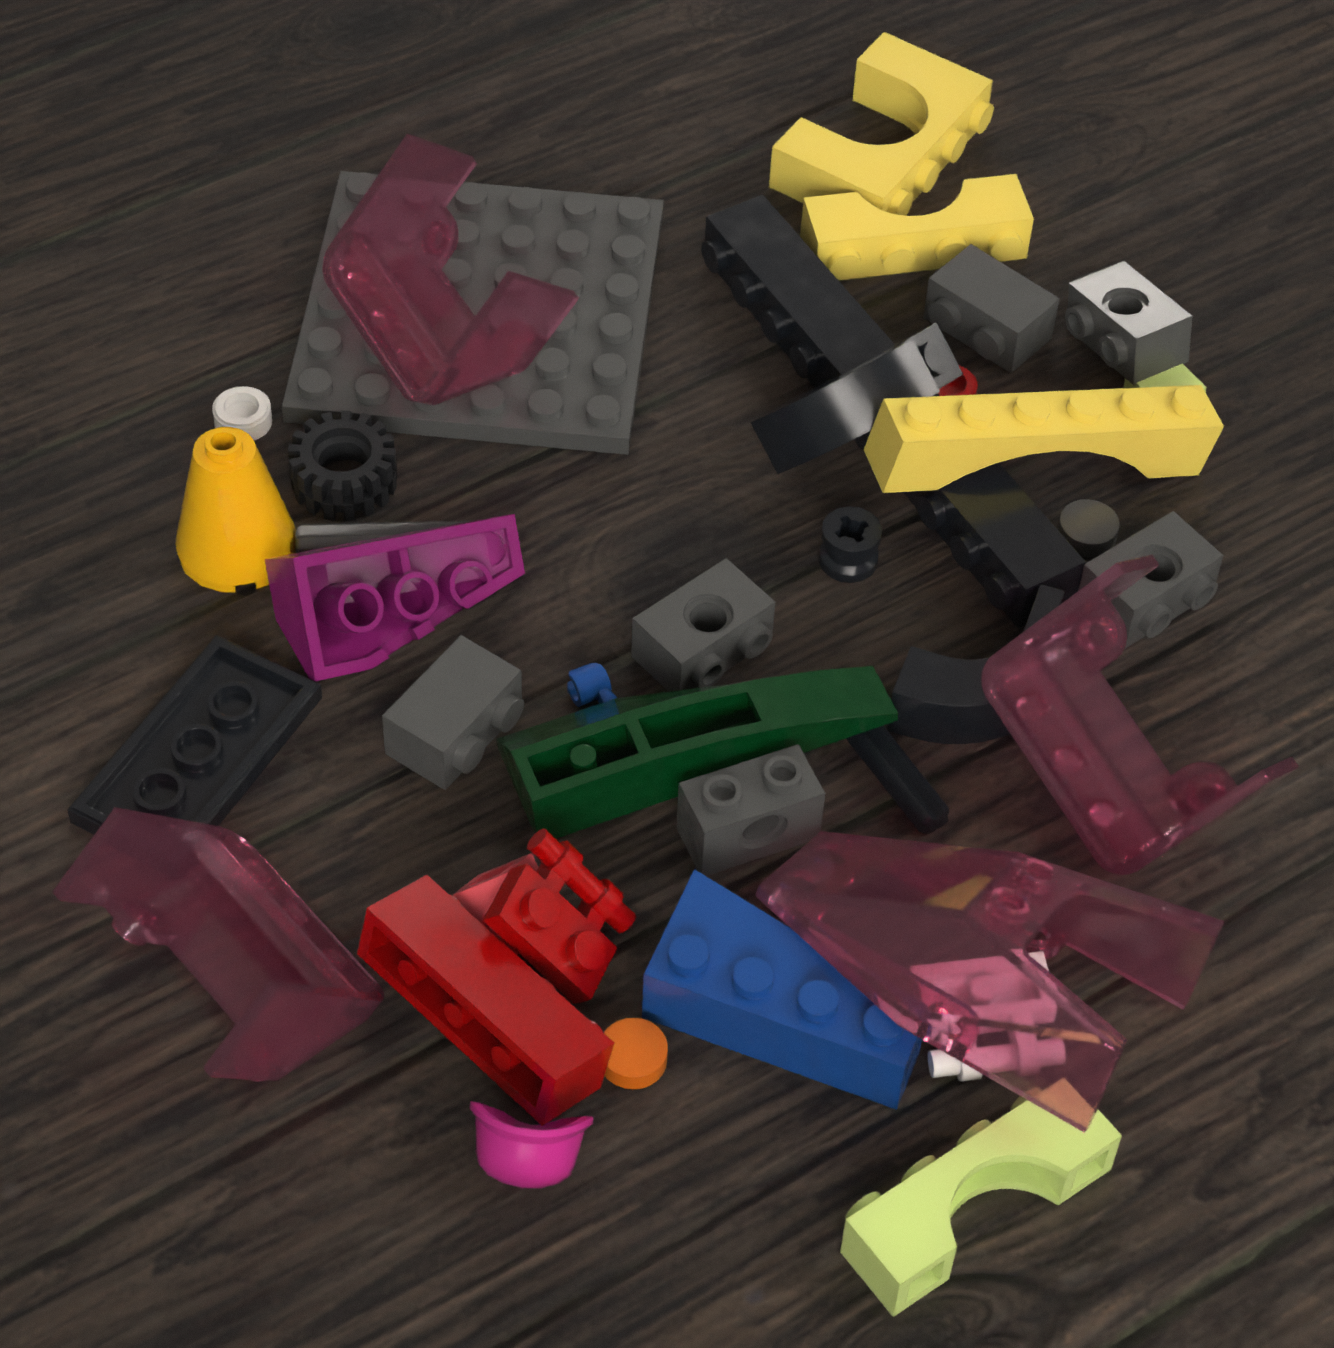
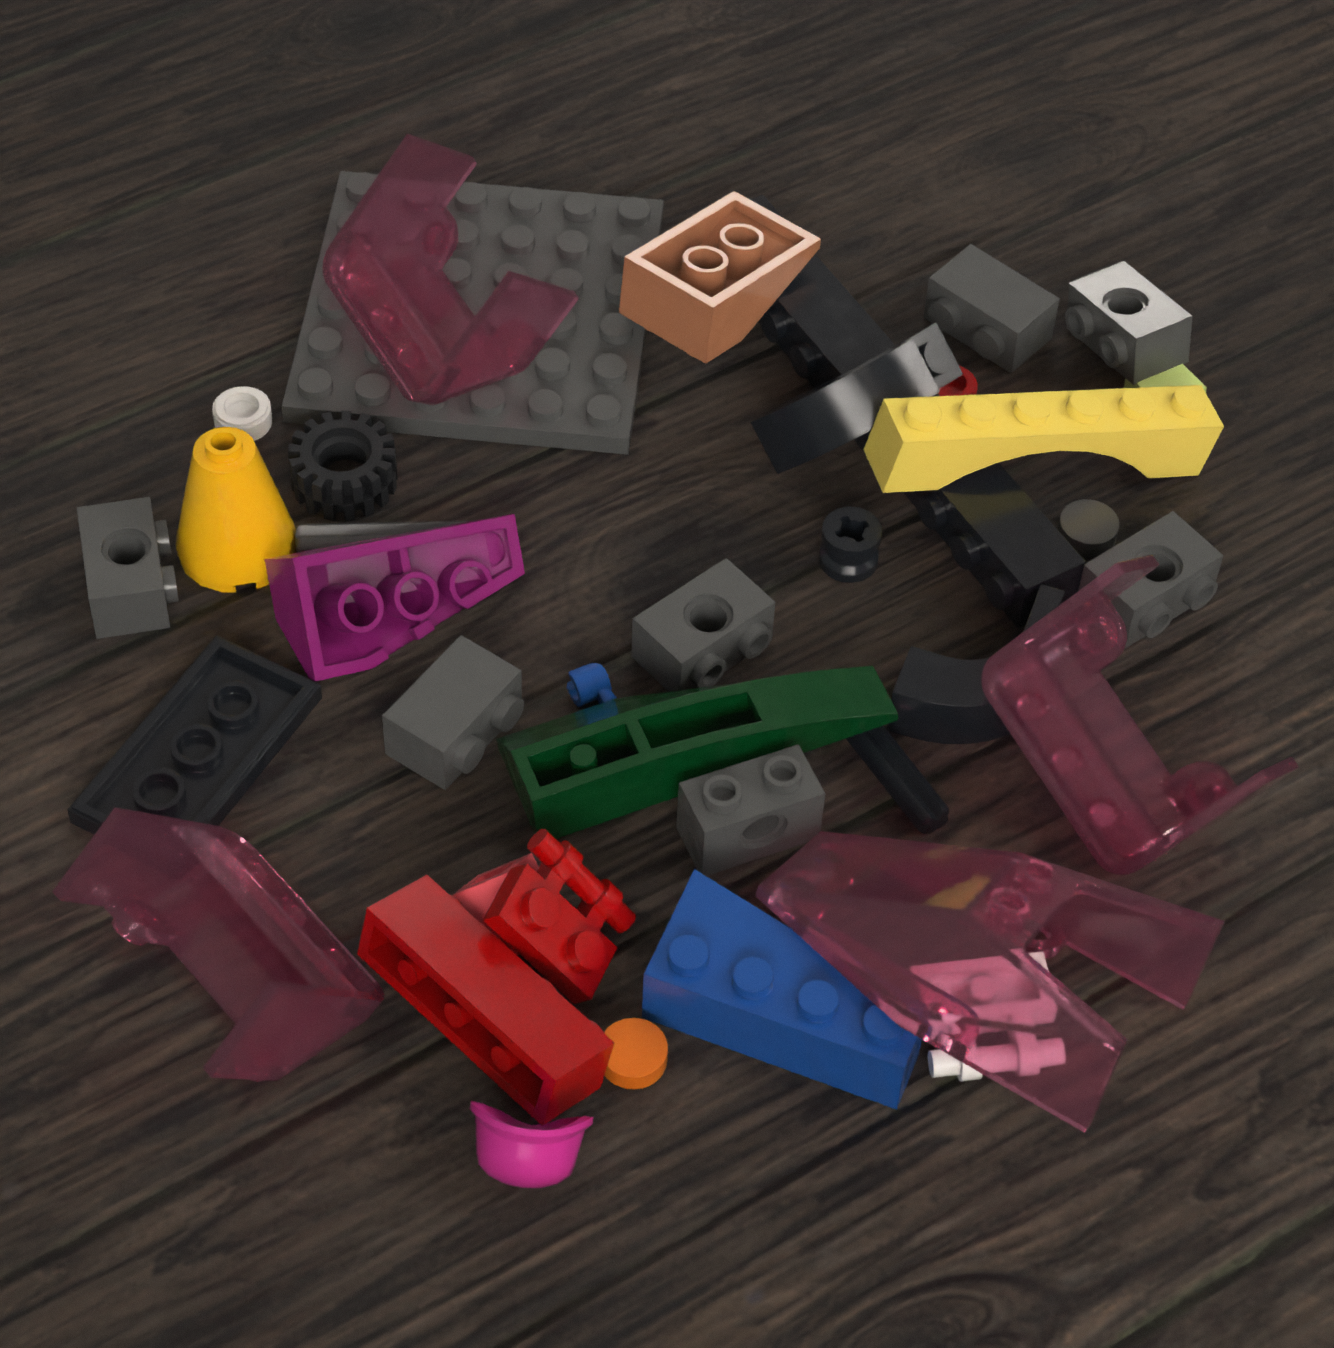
light yellow arch [769,32,994,216] -> none
light yellow arch [800,174,1034,281] -> none
yellowish green arch [840,1074,1122,1317] -> none
none -> dark grey brick [77,497,179,639]
none -> nougat slope [619,191,821,364]

